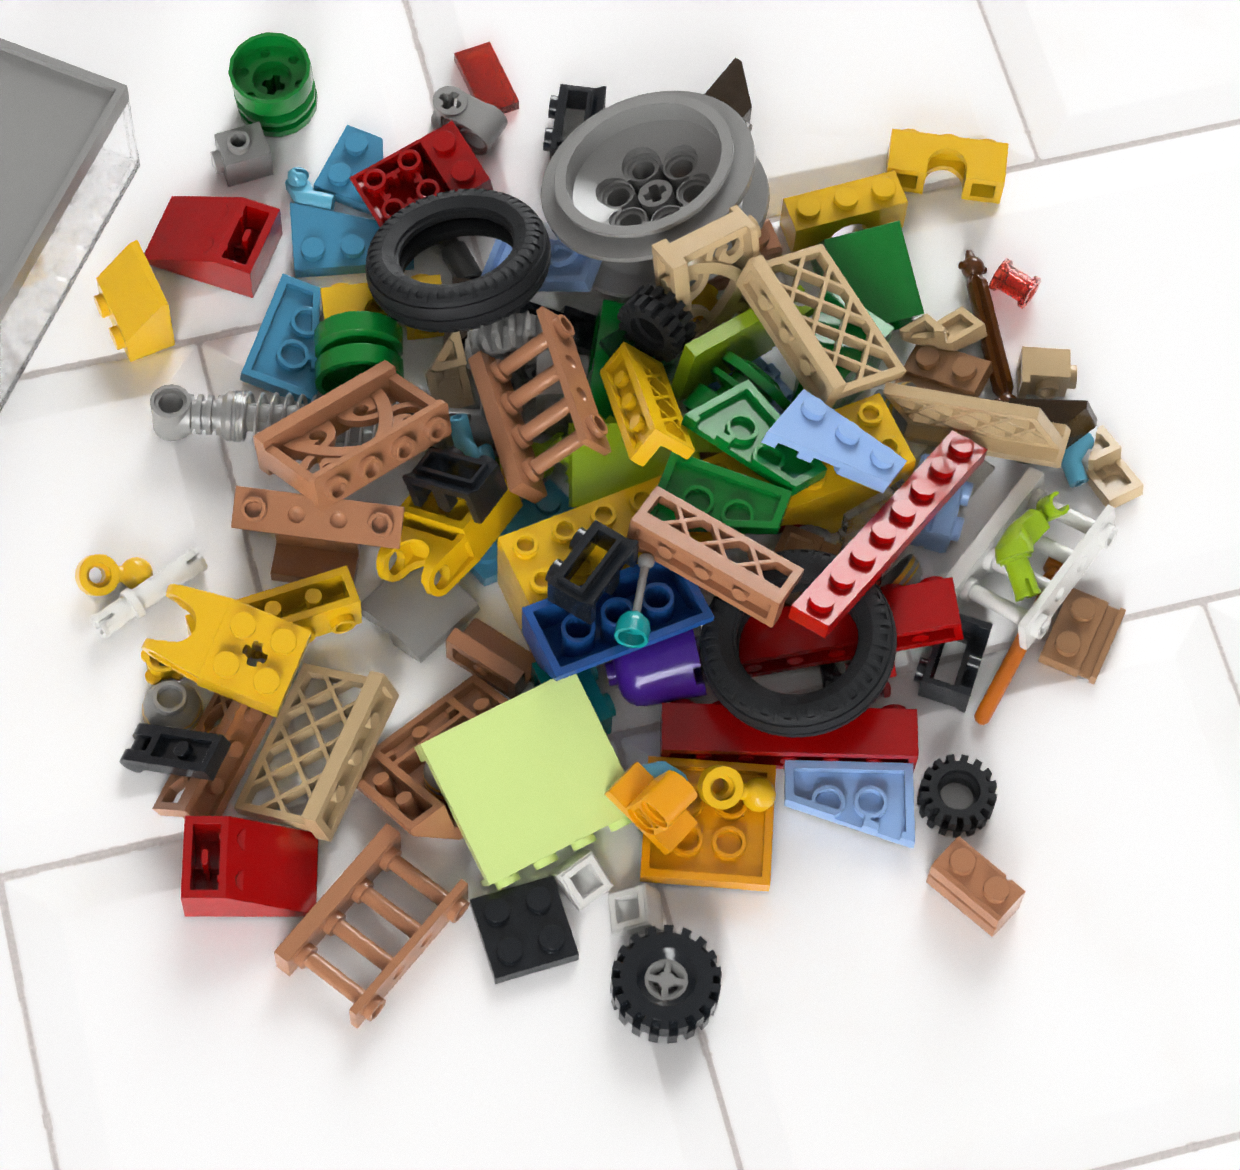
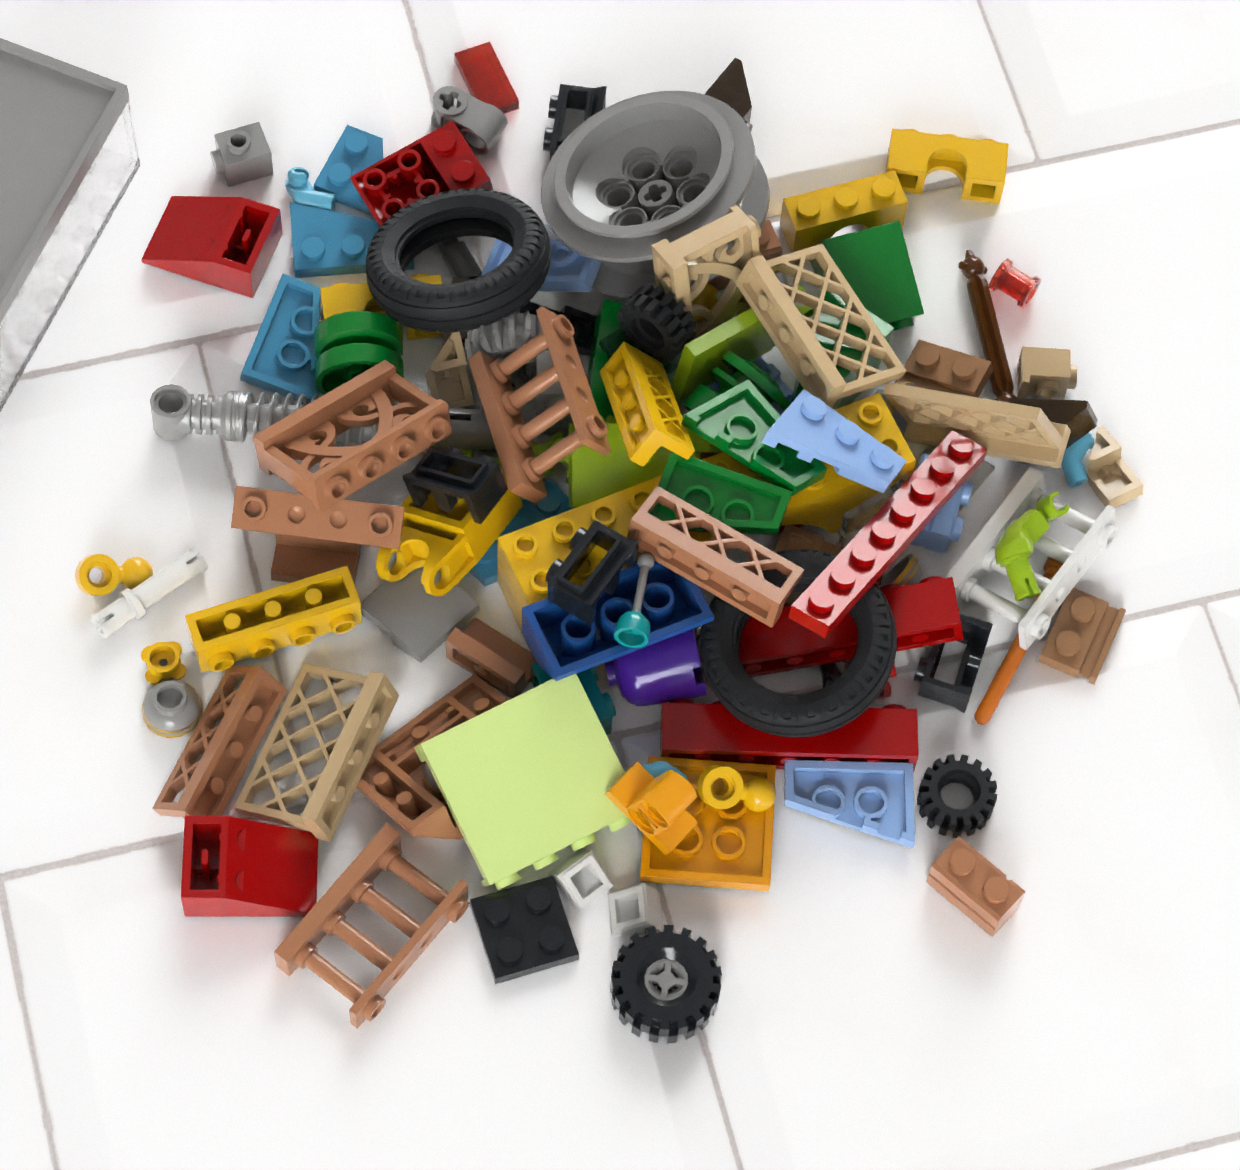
yellow slope [93,240,175,362] -> none
black plate [119,723,231,781] -> none
yellow brick [141,584,312,718] -> none
green wheel [228,32,318,137] -> none
medium azure arm [450,413,496,461] -> none
tan slope [899,306,987,351] -> none

